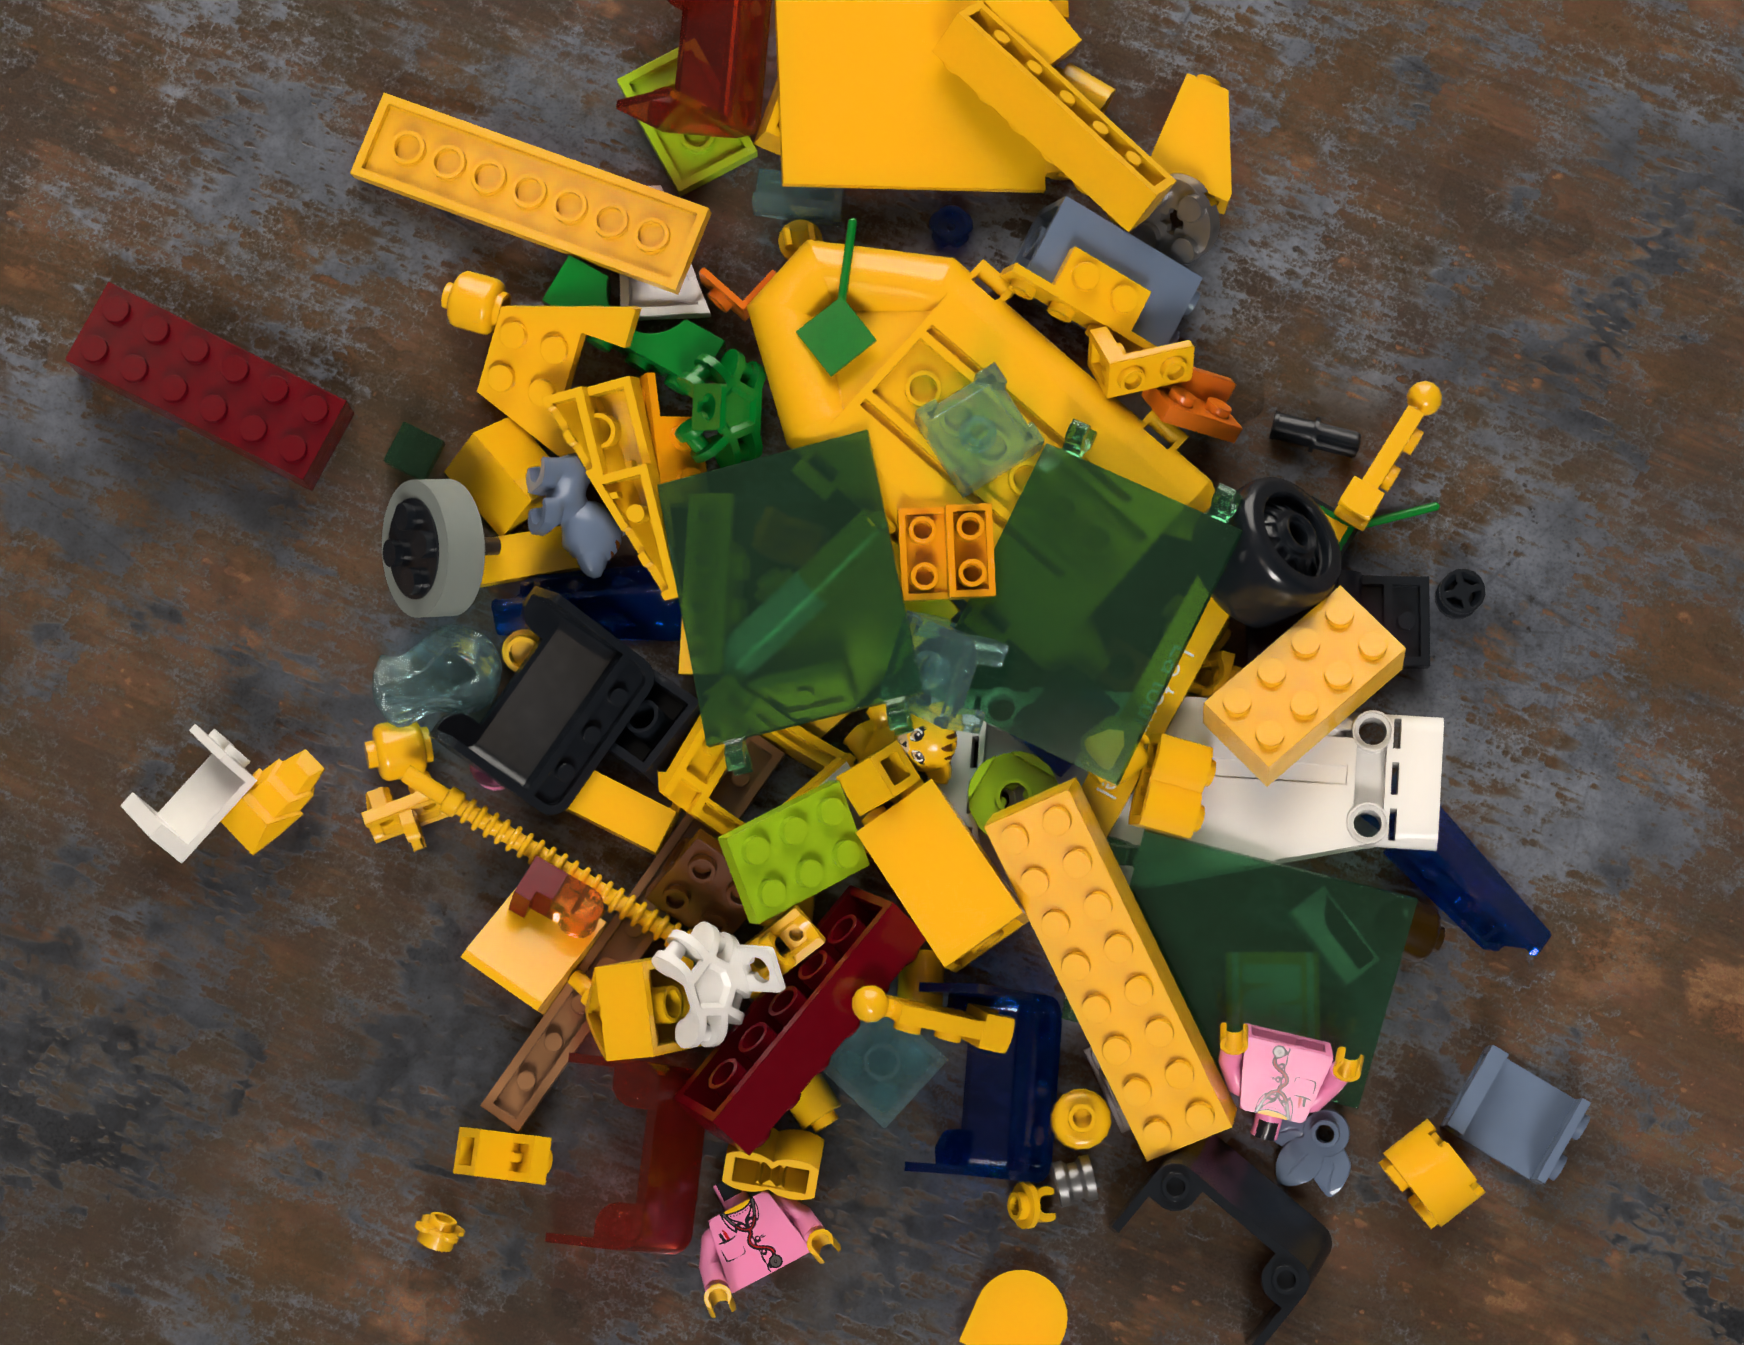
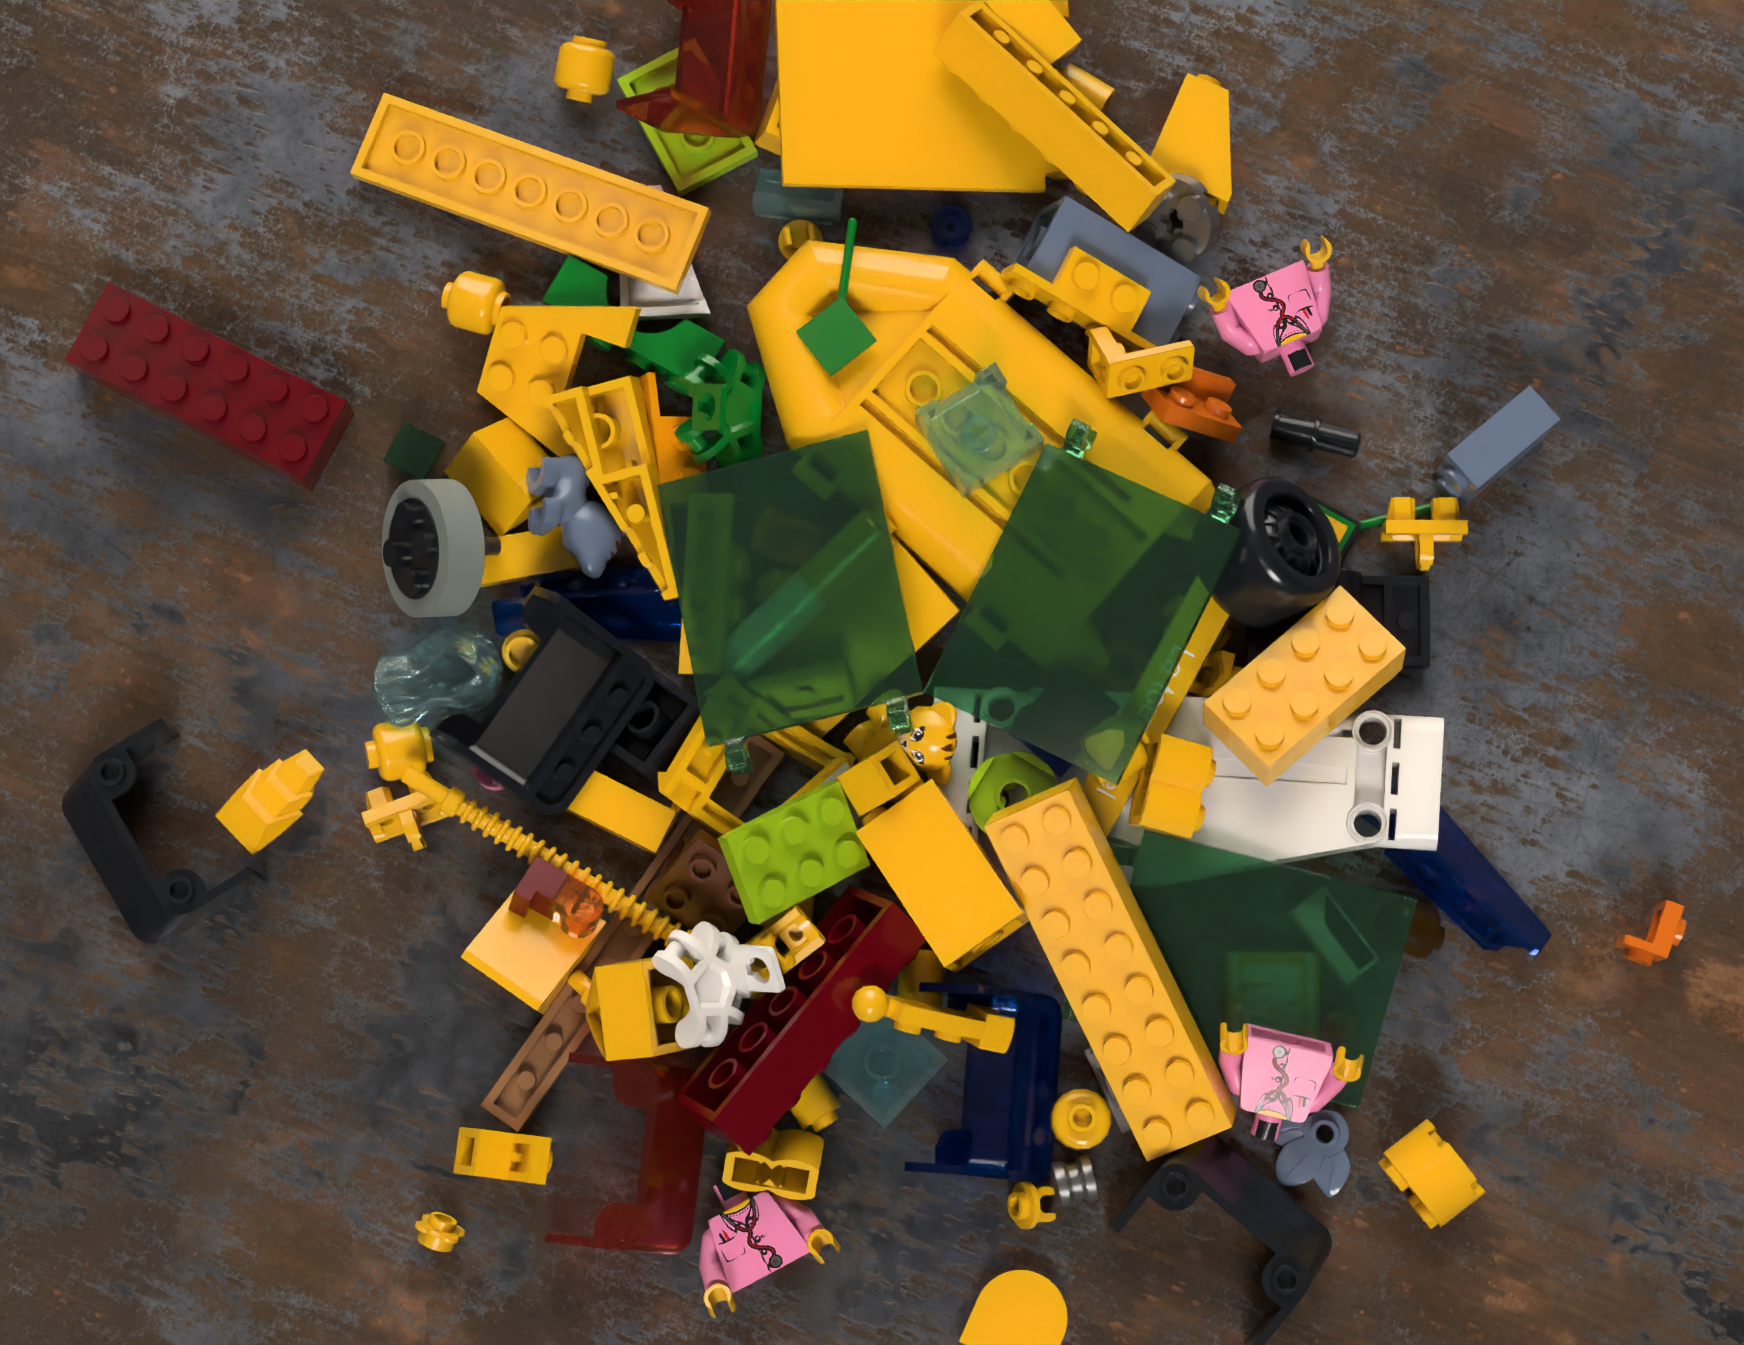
white panel [120,724,258,864] -> none
orange bracket [699,267,777,322] -> none
clear light blue panel [878,610,1009,734] -> none
light orange slope [897,503,996,602] -> none
yellow plate [1333,381,1442,531] -> none
black wheel [1435,569,1486,619] -> none
sand blue panel [1440,1045,1591,1184] -> none
none -> black windscreen [62,718,266,945]
none -> yellow head [554,35,615,103]
none -> bright pink torso [1197,235,1332,376]
none -> yellow hips [1379,497,1468,571]
none -> sand blue brick [1433,385,1560,508]
none -> orange bracket [1615,900,1686,966]

